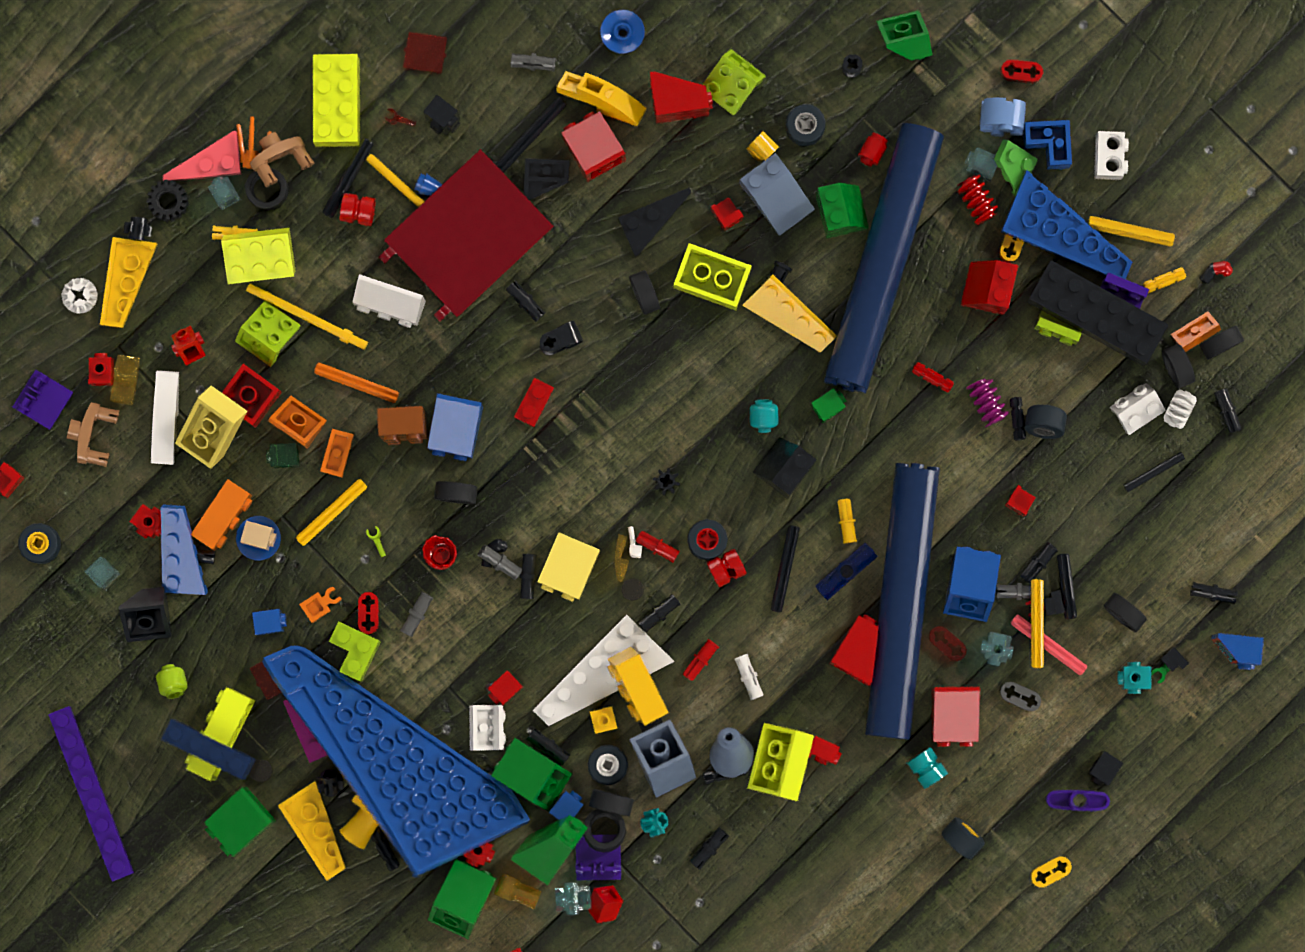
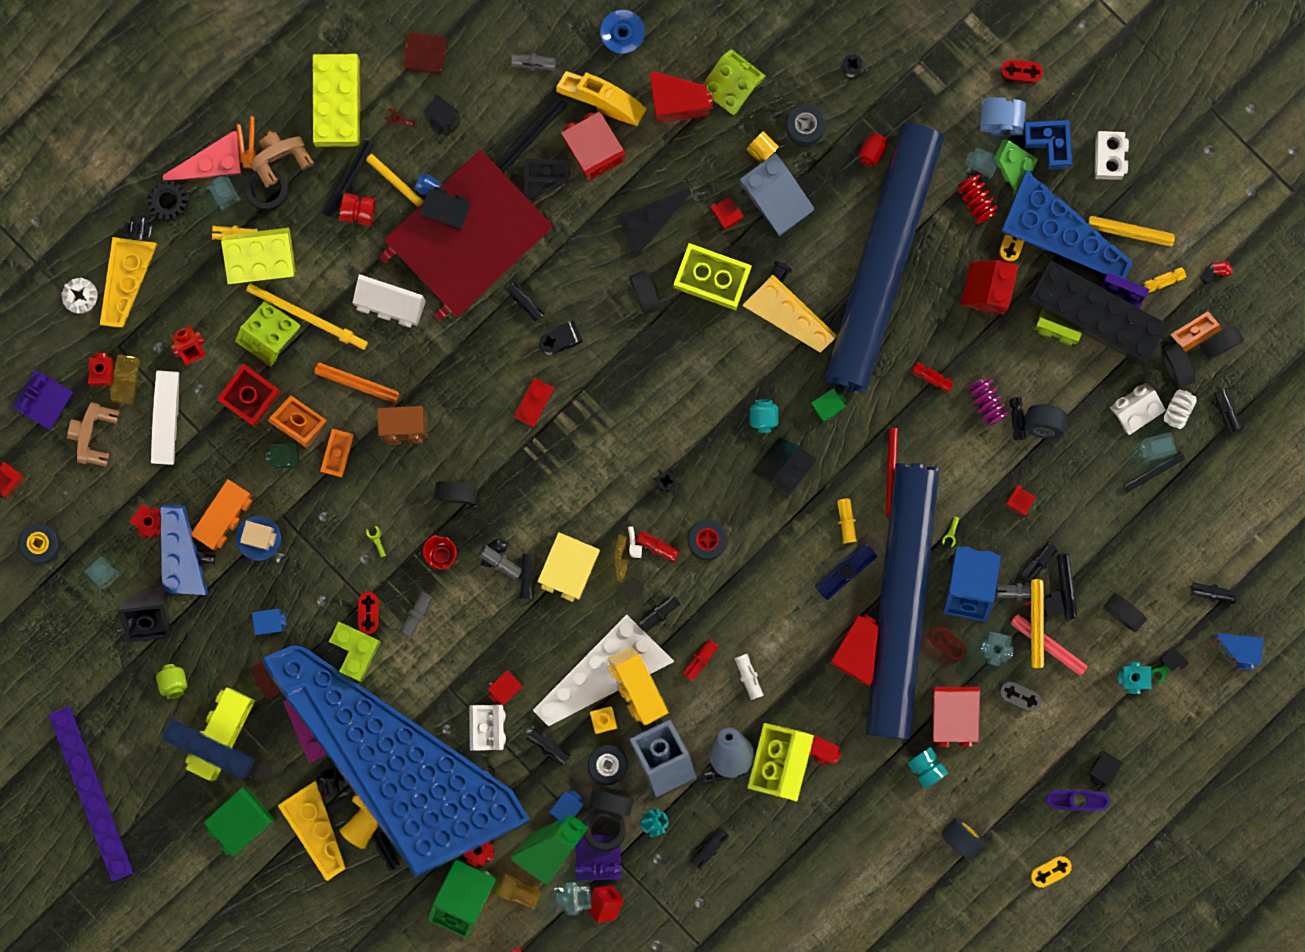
light yellow brick [175,386,247,469] -> none
yellow axle [296,479,367,546] -> none
orange plate [299,587,342,623] -> none
slope [427,393,483,462] -> none
green slope [491,738,572,812] -> none
red wheel [706,549,747,588] -> none
black axle [770,525,800,613] -> none
green slope [816,183,869,239] -> none
green slope [876,10,932,60] -> none
none -> black brick [420,187,471,231]
none -> red bar [885,428,898,517]
none -> lime hand [942,516,959,547]
none -> clear light blue brick [1141,432,1177,462]

